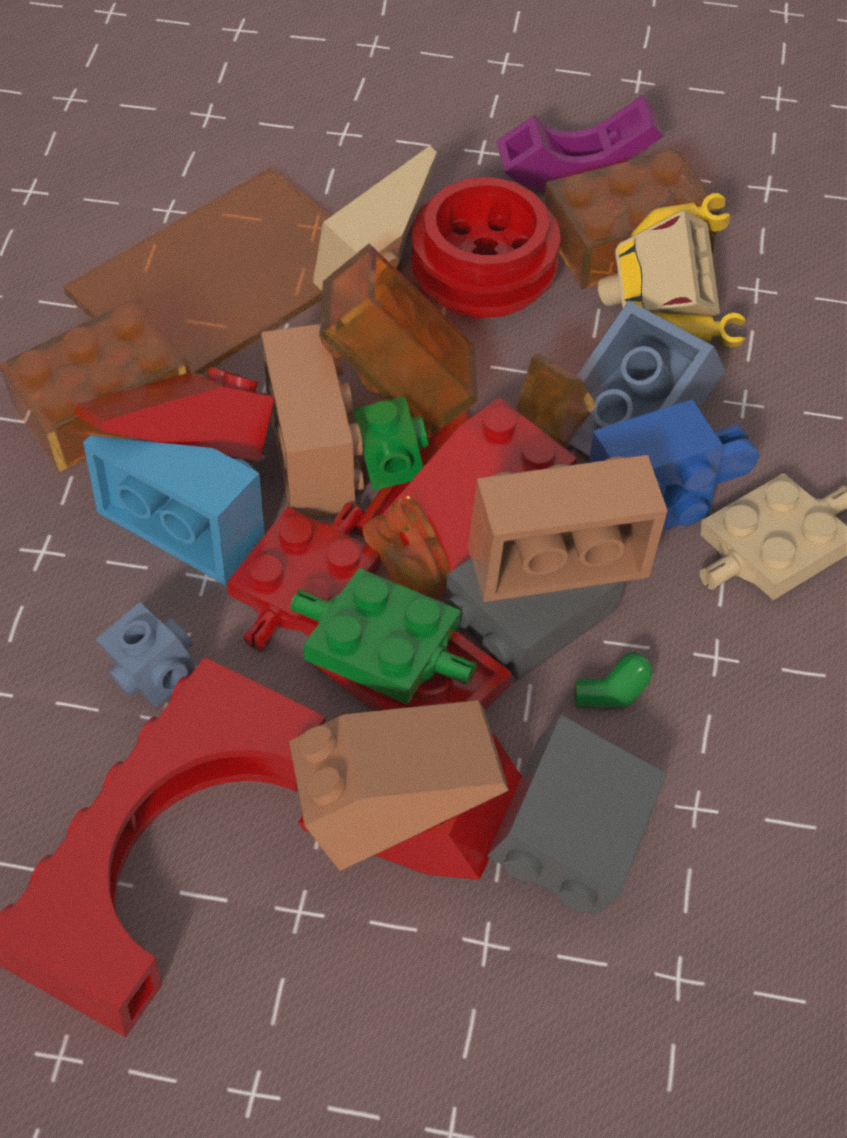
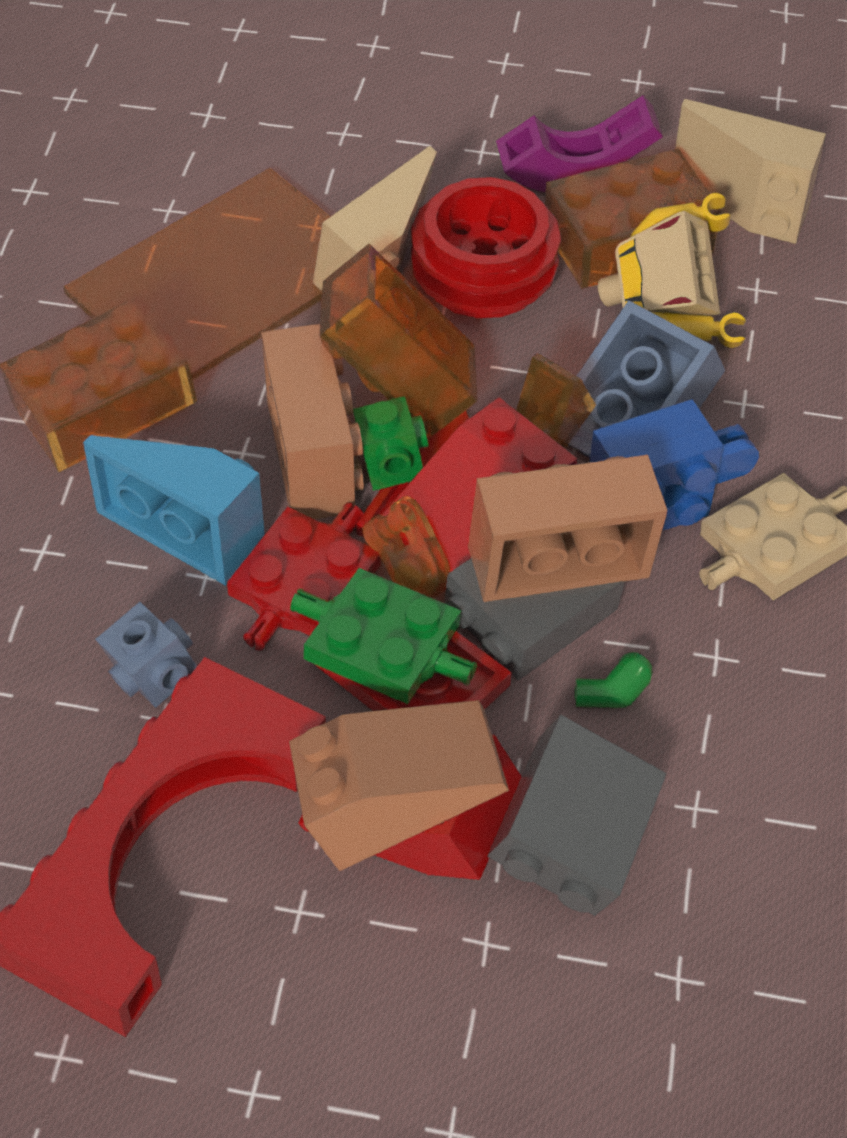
red slope [74,367,274,462] -> none
none -> tan slope [671,99,826,244]

